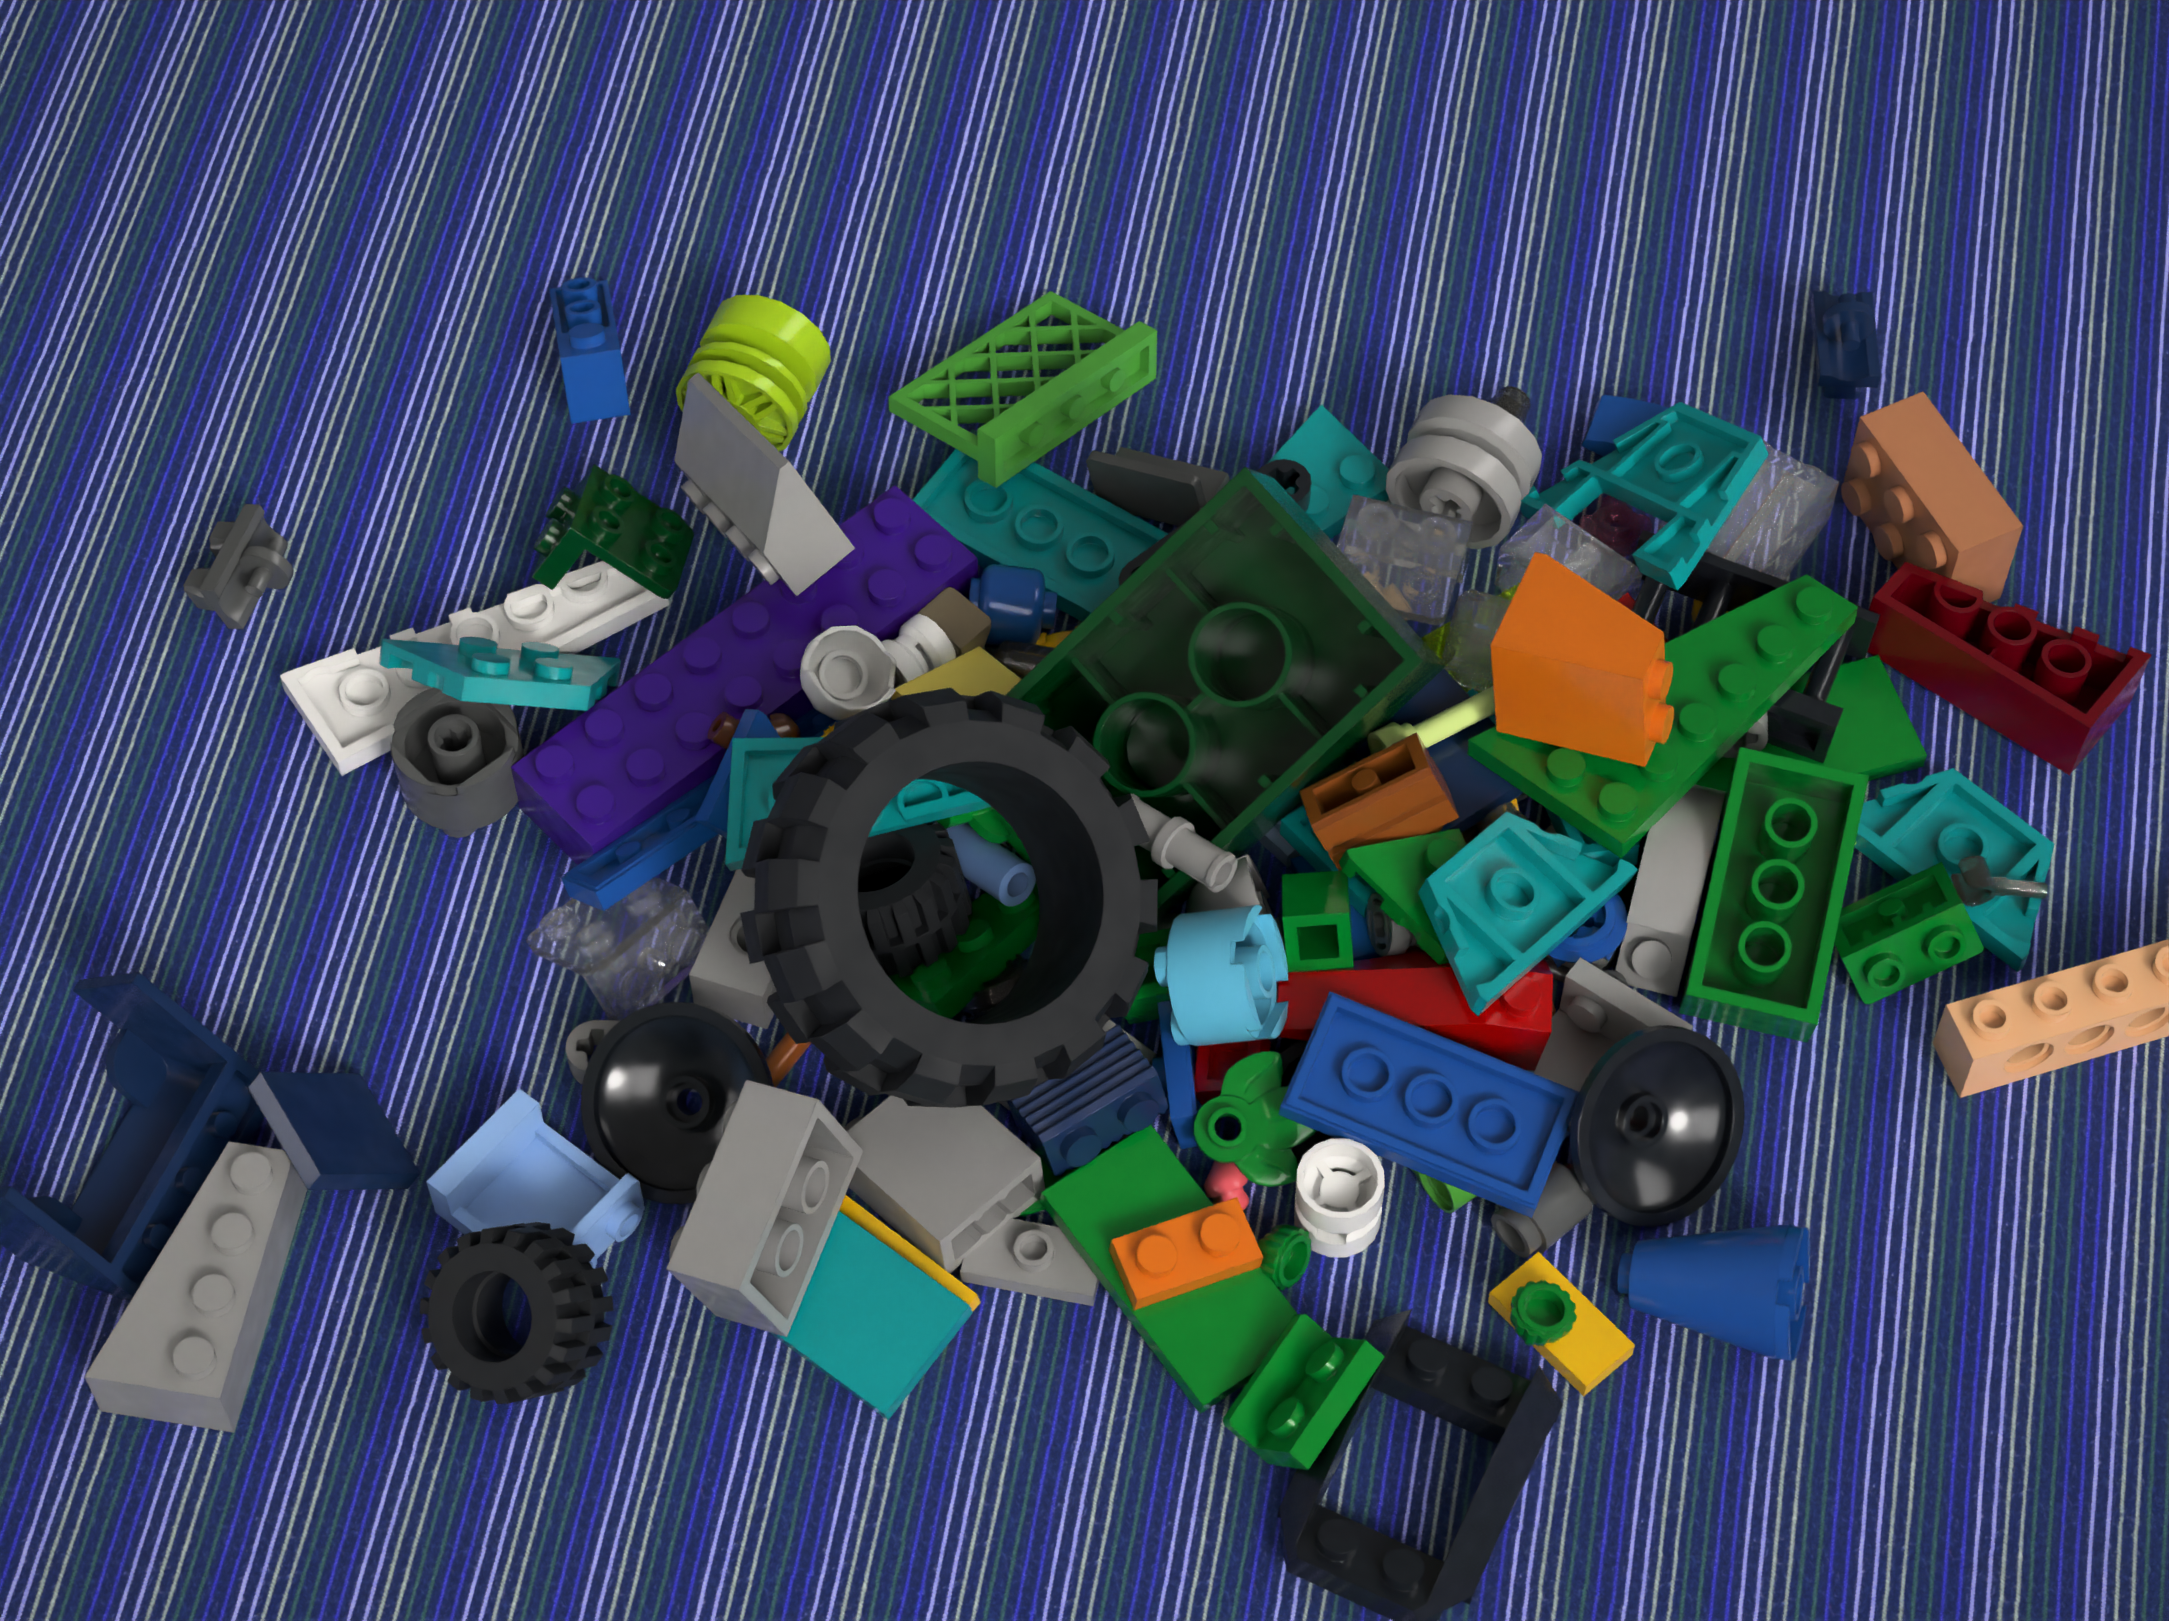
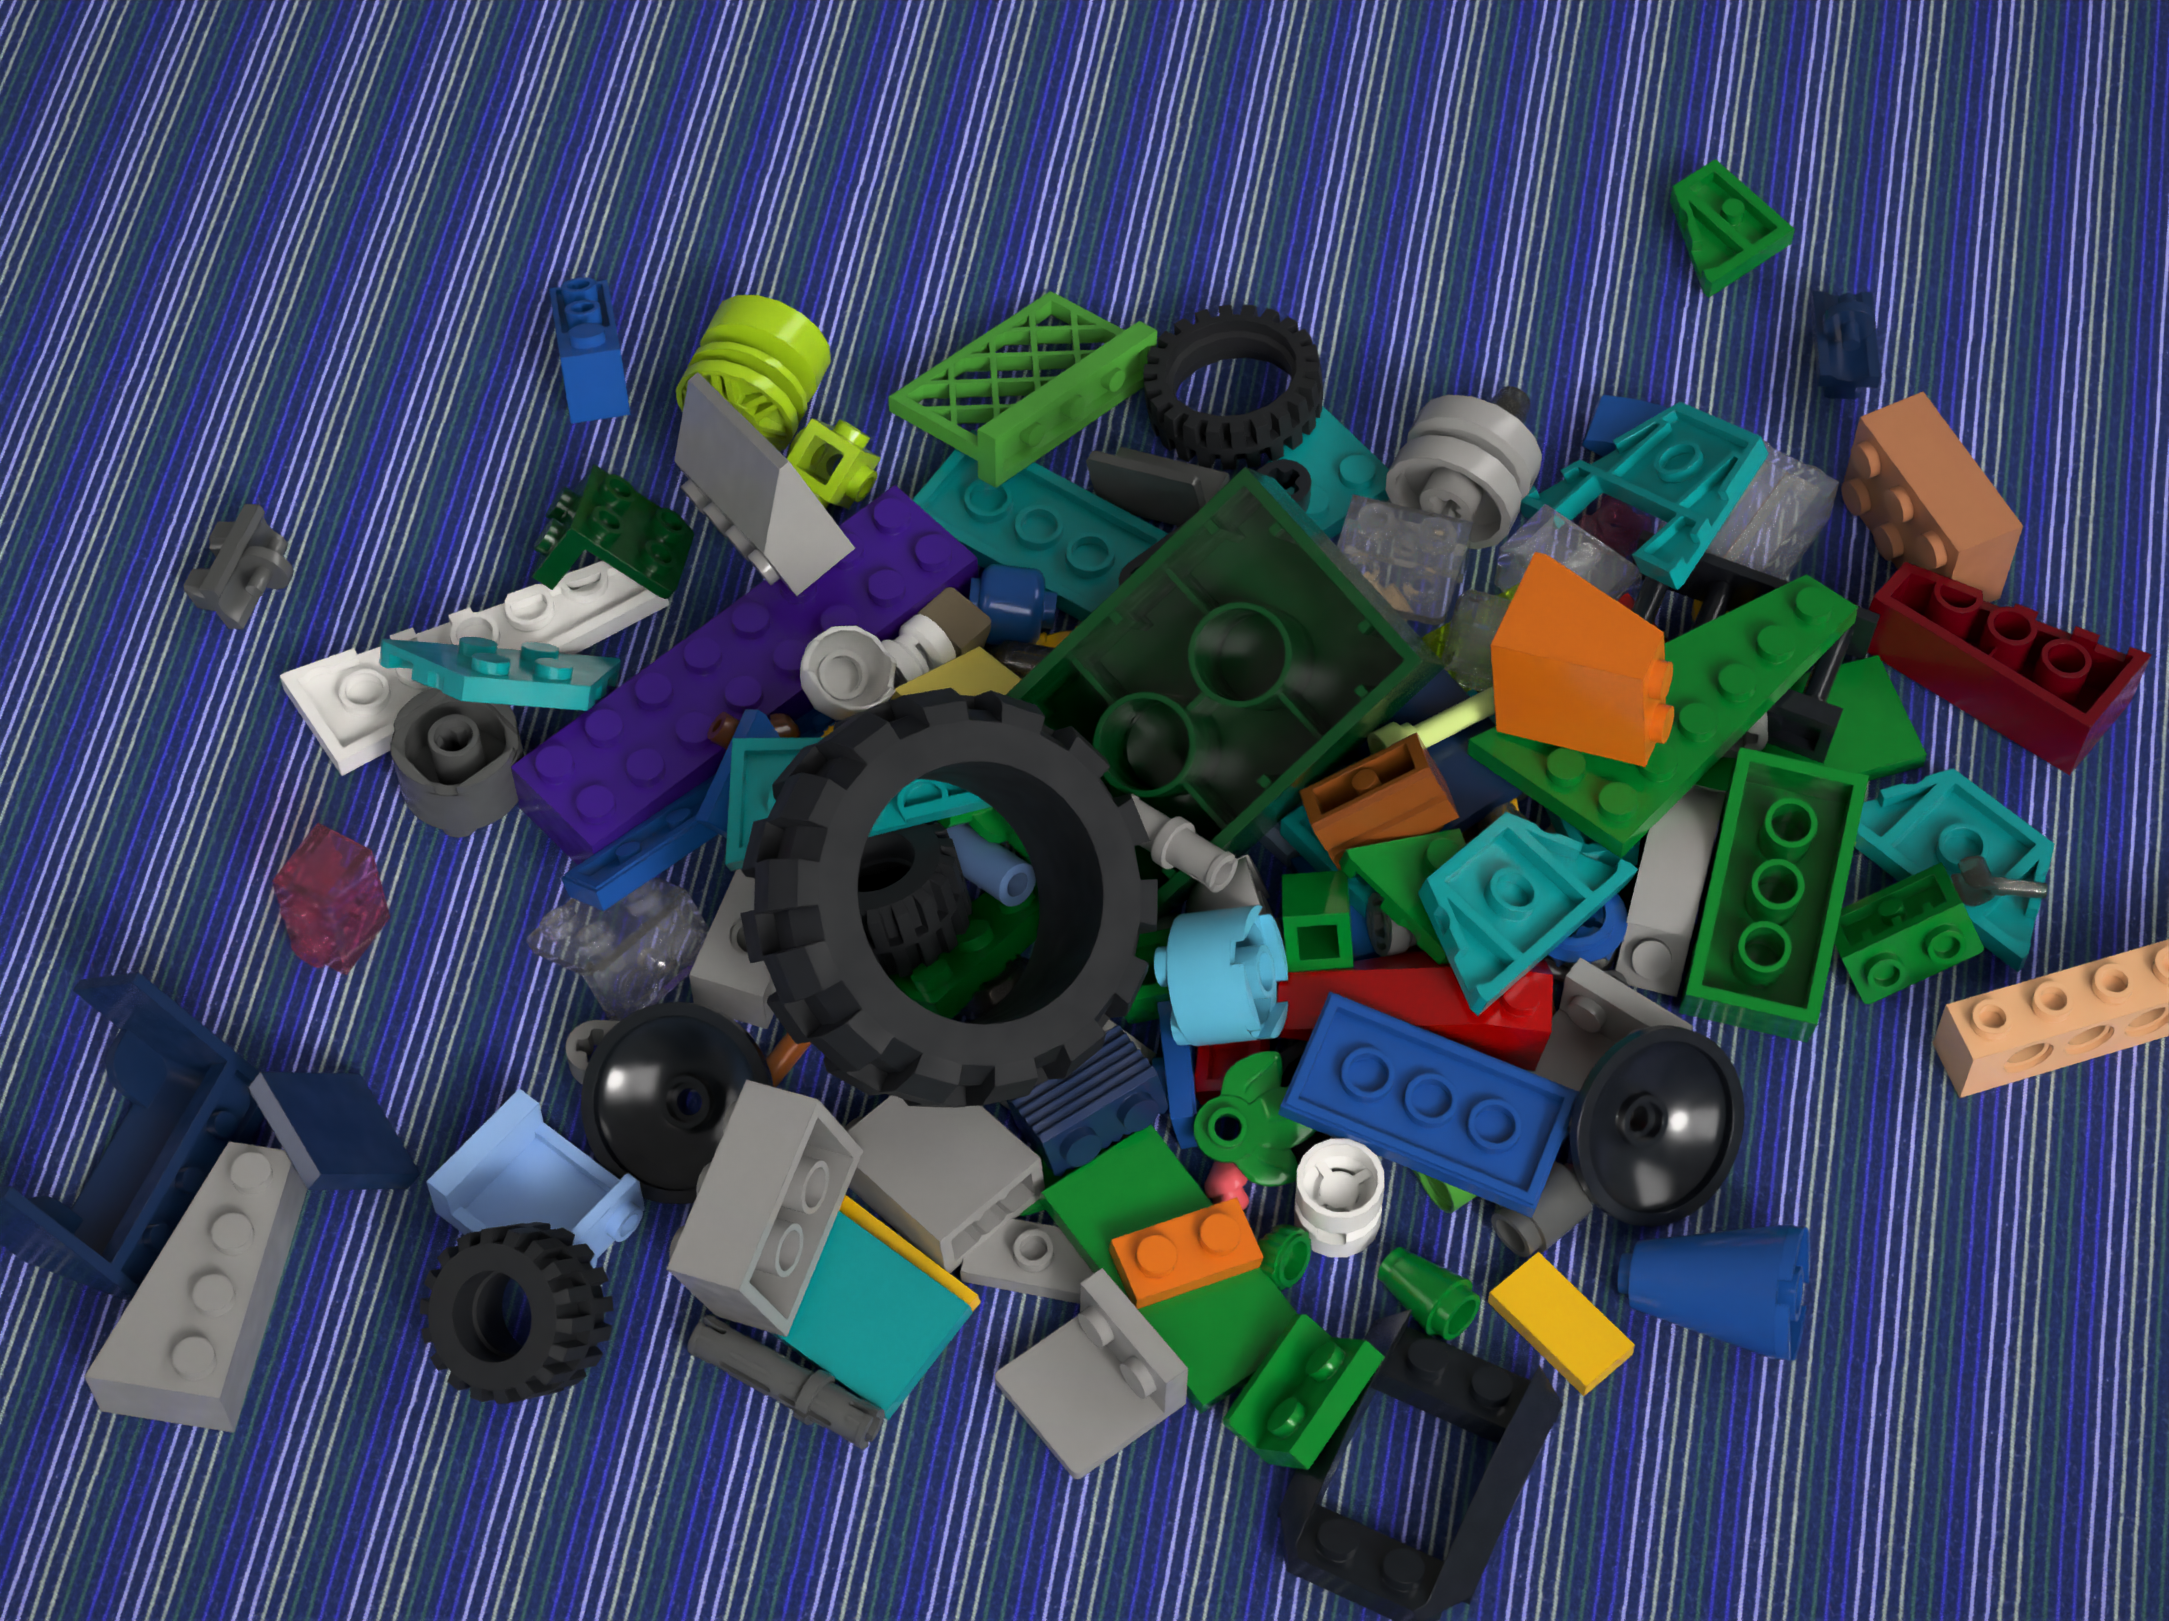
green piece [1510,1280,1576,1346] -> none
none -> clear pink brick [272,823,391,975]
none -> dark grey pin [687,1314,885,1450]
none -> lime brick [786,418,881,509]
none -> light grey bracket [995,1268,1188,1479]
none -> black tyre [1143,304,1323,470]
none -> green cone [1377,1247,1481,1340]
none -> green wing [1670,159,1795,298]

